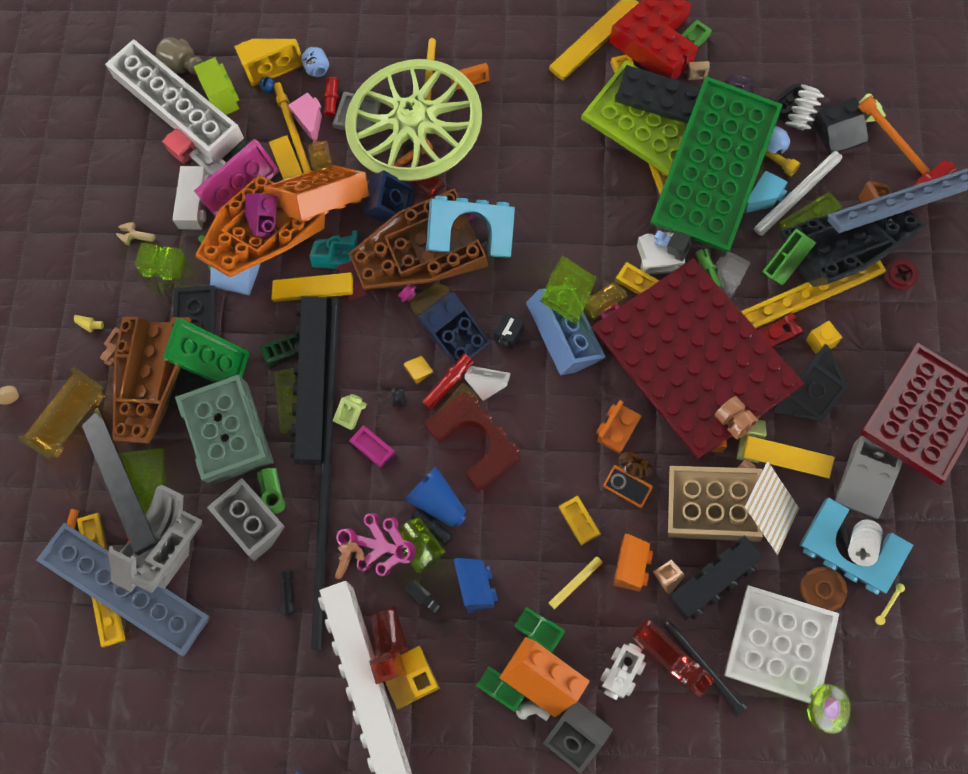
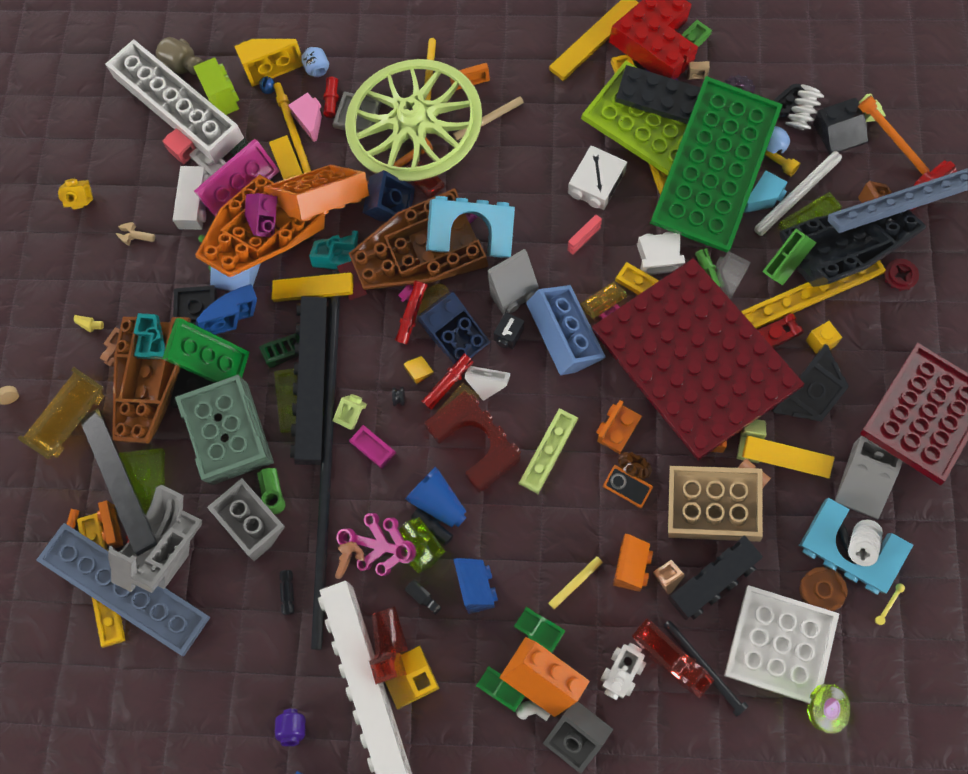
clear neon green brick [134,243,186,280] -> none
clear yellow plate [308,140,333,172] -> none
clear neon green tile [540,255,597,324] -> none
yellow plate [558,496,601,546] -> none
pearl dark grey piece [654,231,691,262] -> none
nougat wheel [714,396,758,439] -> none
sticker [745,461,799,555] -> none
none -> yellow brick [58,179,93,209]
none -> orange plate [97,500,124,548]
none -> teal slope [133,313,165,359]
none -> blue slope [196,284,257,335]
none -> dark purple head [275,709,305,747]
none -> red pin [395,280,428,344]
none -> tan bar [453,96,524,141]
none -> light grey slope [488,249,539,315]
none -> yellowish green tile [519,408,578,494]
none -> white brick [568,146,627,210]
none -> coral tile [568,215,602,255]

